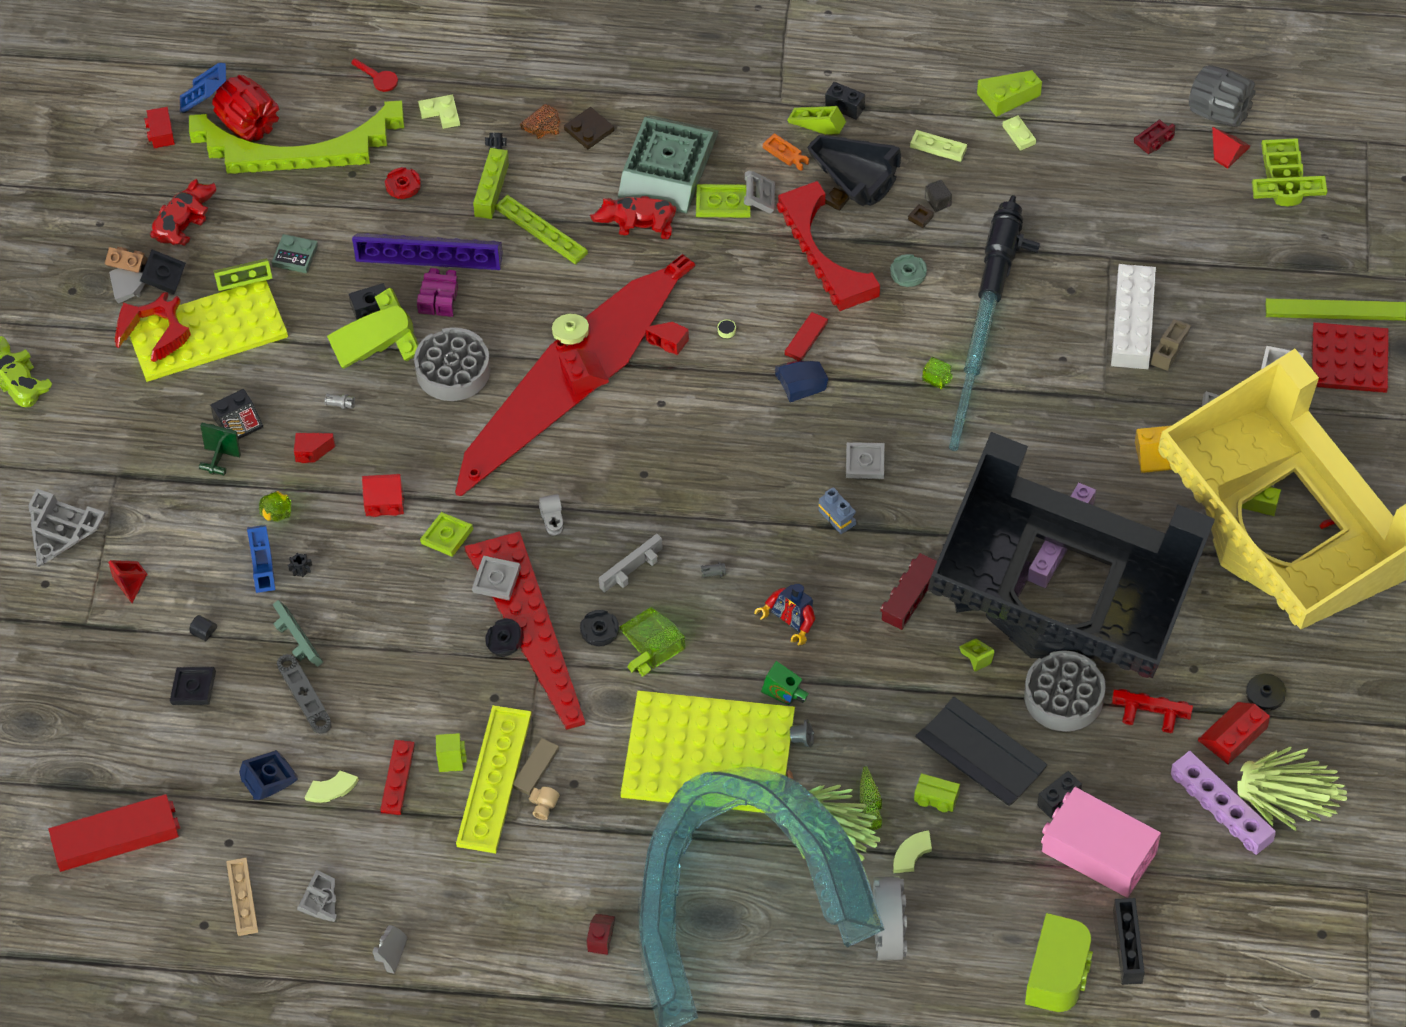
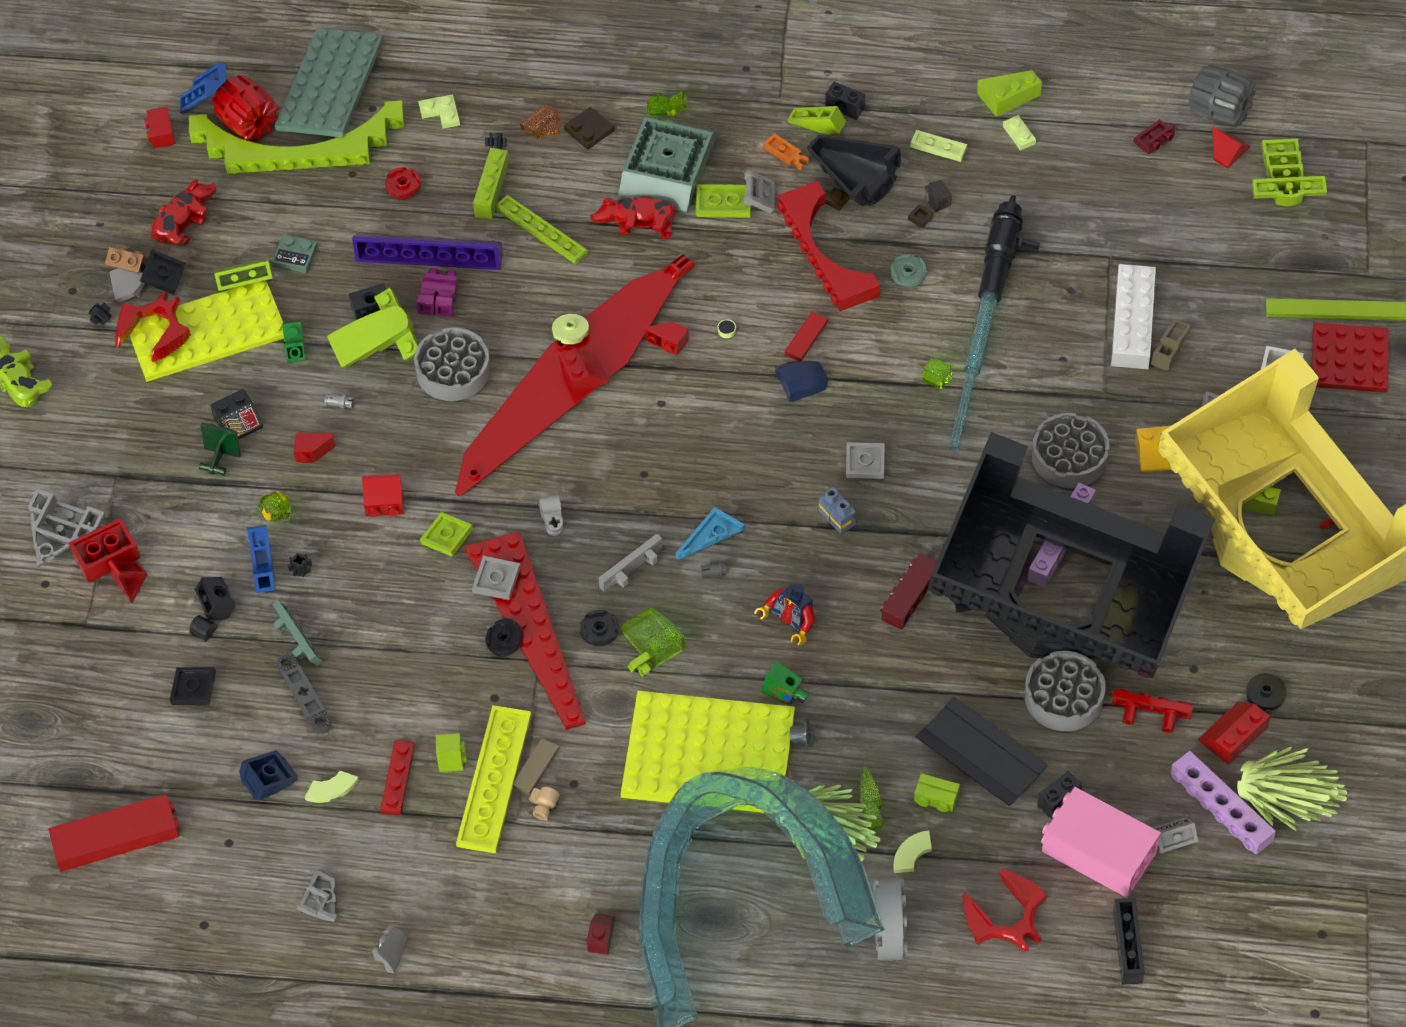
tan plate [226,858,258,936] -> none
red piece [351,58,398,92] -> none
lime slope [959,638,995,672] -> none
lime brick [1025,913,1093,1012] -> none
none -> red slope [68,518,140,583]
none -> black gear [88,302,112,325]
none -> black brick [195,577,235,620]
none -> sand green plate [275,28,384,137]
none -> green slope [282,321,306,363]
none -> clear neon green slope [647,91,687,116]
none -> dark azure wing [676,507,745,560]
none -> red piece [962,869,1047,951]
none -> light grey brick [1032,413,1109,488]
none -> light grey panel [1152,817,1199,853]

